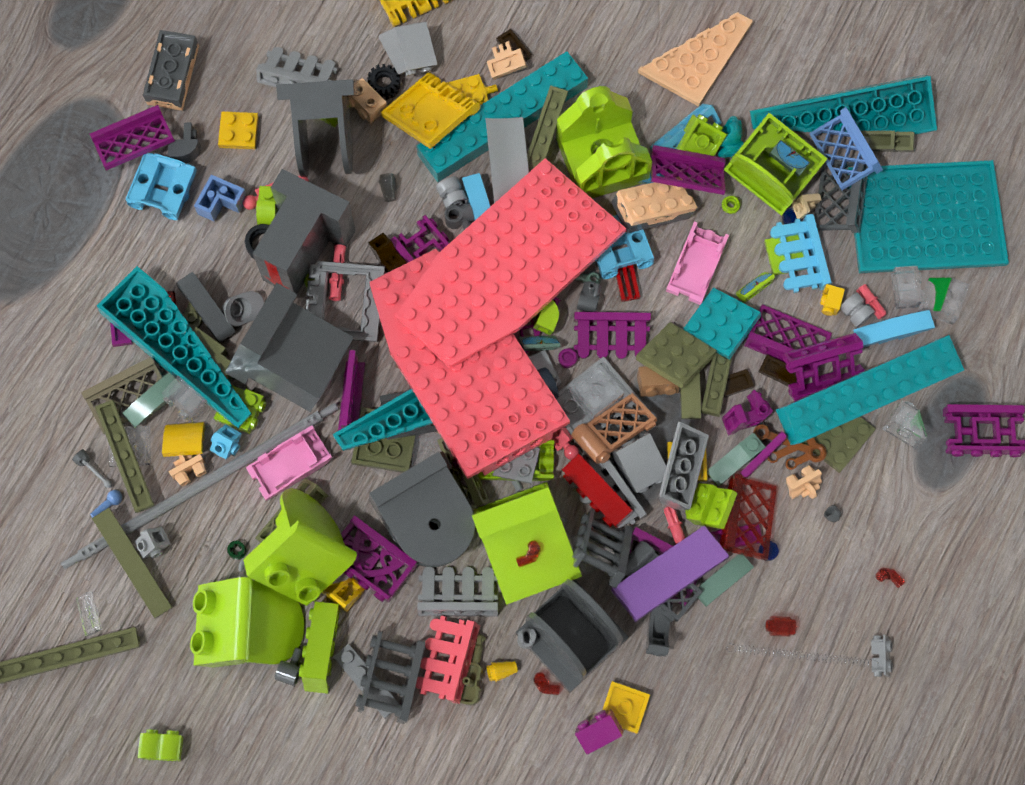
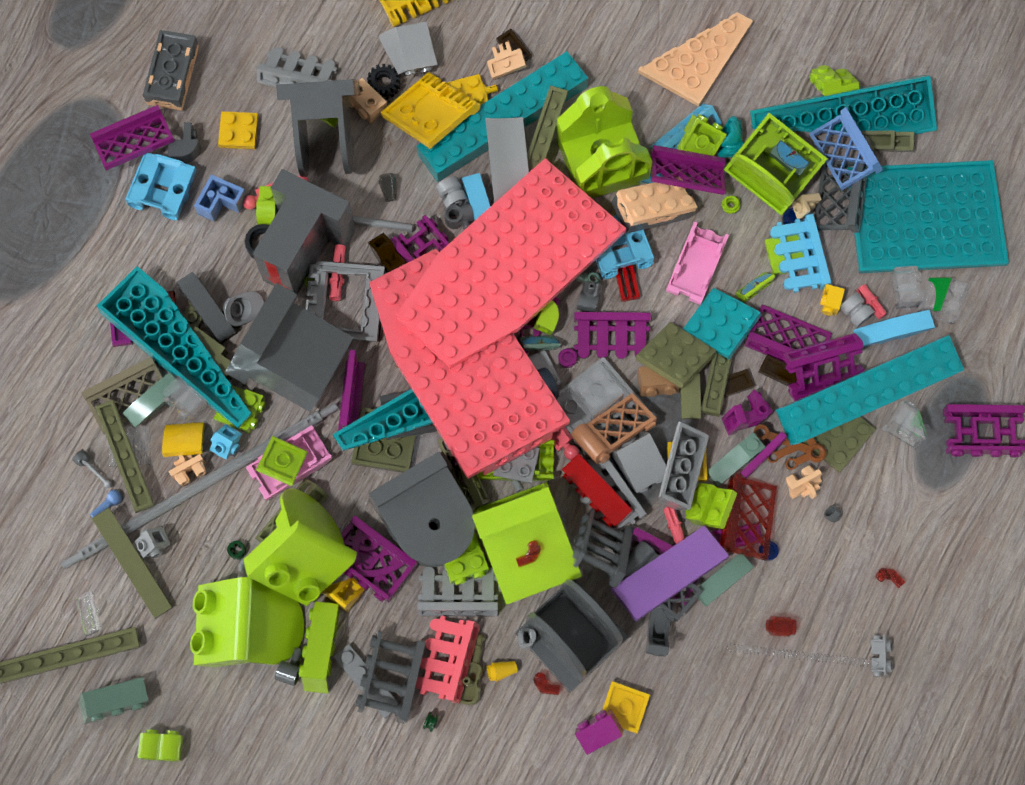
none -> sand green wedge [79,677,149,724]
none -> lime tile [256,436,308,486]
none -> light grey bar [353,216,413,232]
none -> dark green bush [423,711,439,732]
none -> lime plate [443,533,489,585]
none -> lime plate [810,65,859,96]

